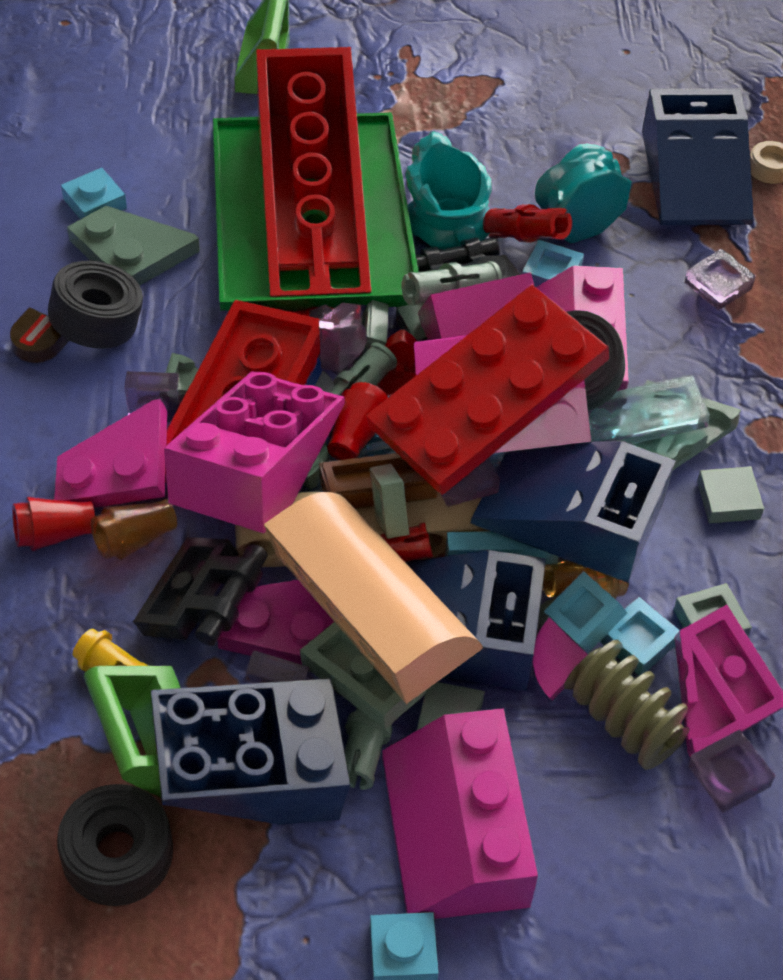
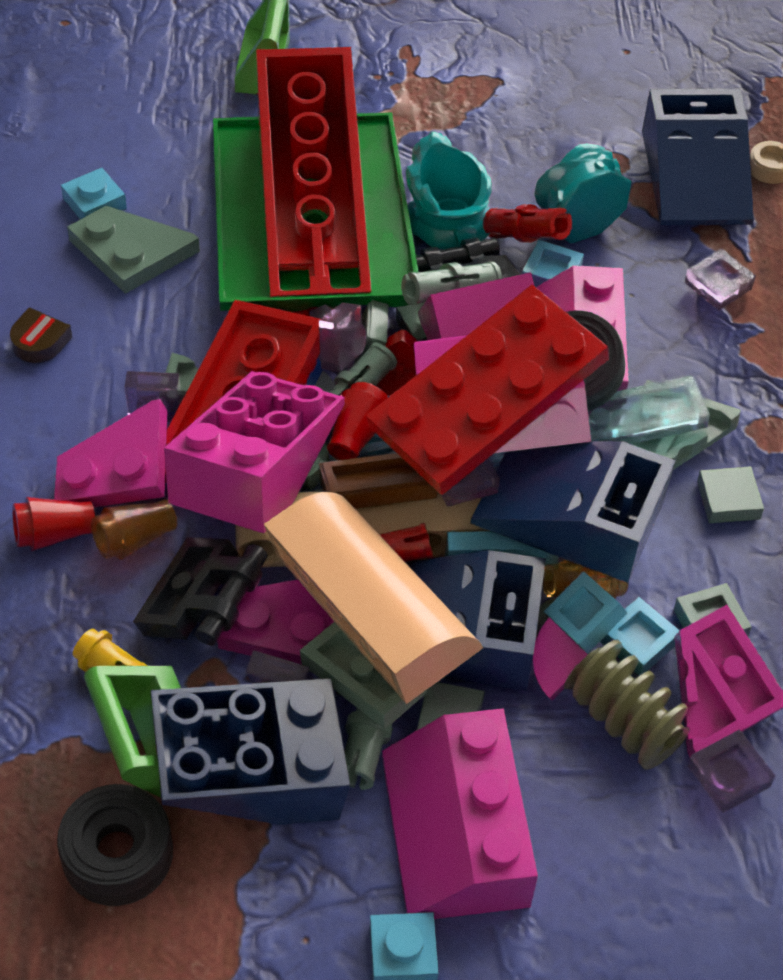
black tyre [48,261,143,349] -> none
sand green tile [369,464,410,539] -> none

